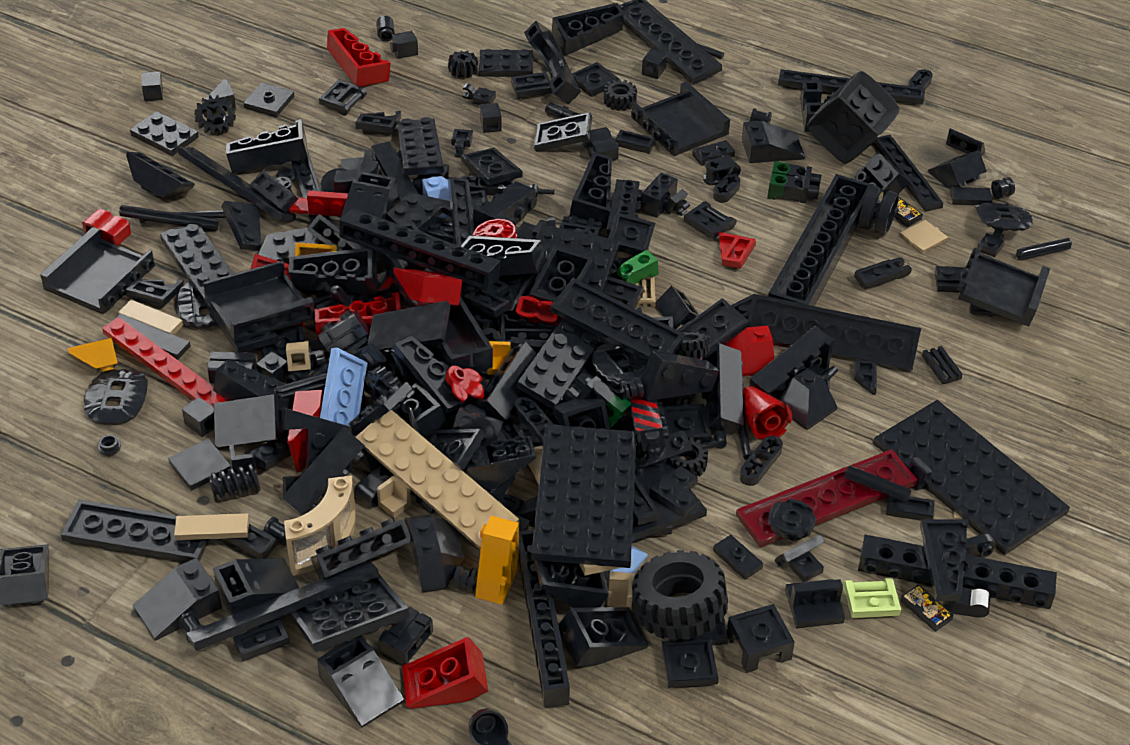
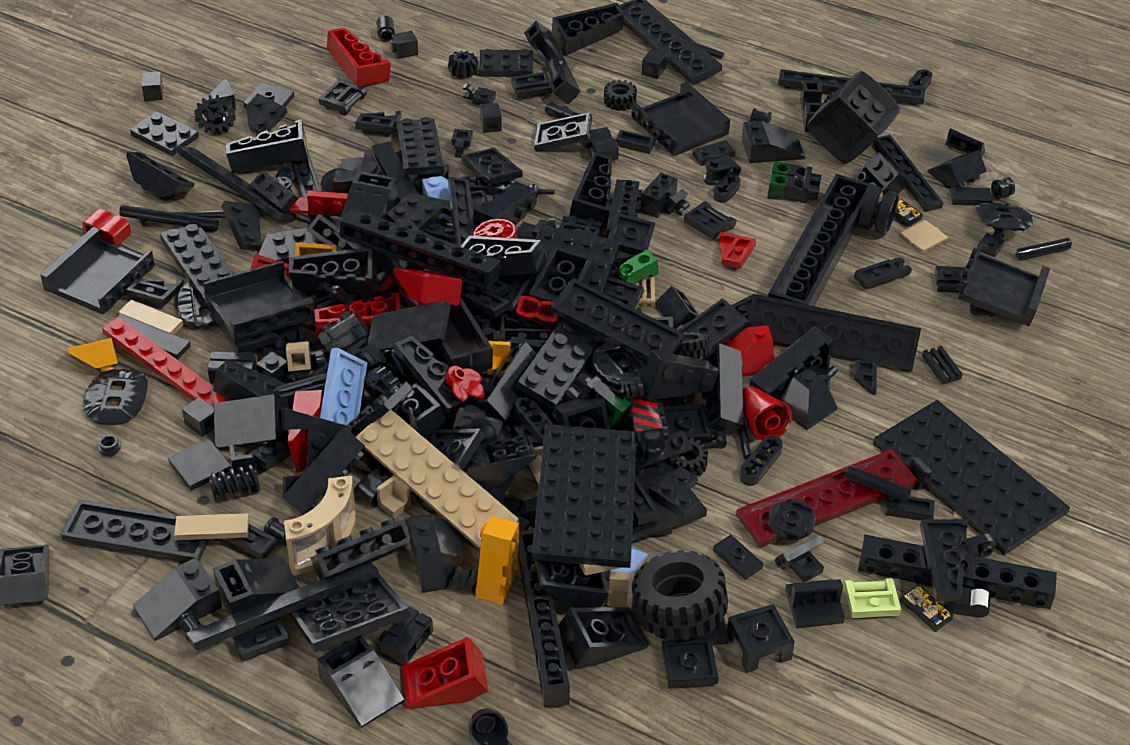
black tile [572,62,619,97] -> none
none -> black plate [246,93,288,134]

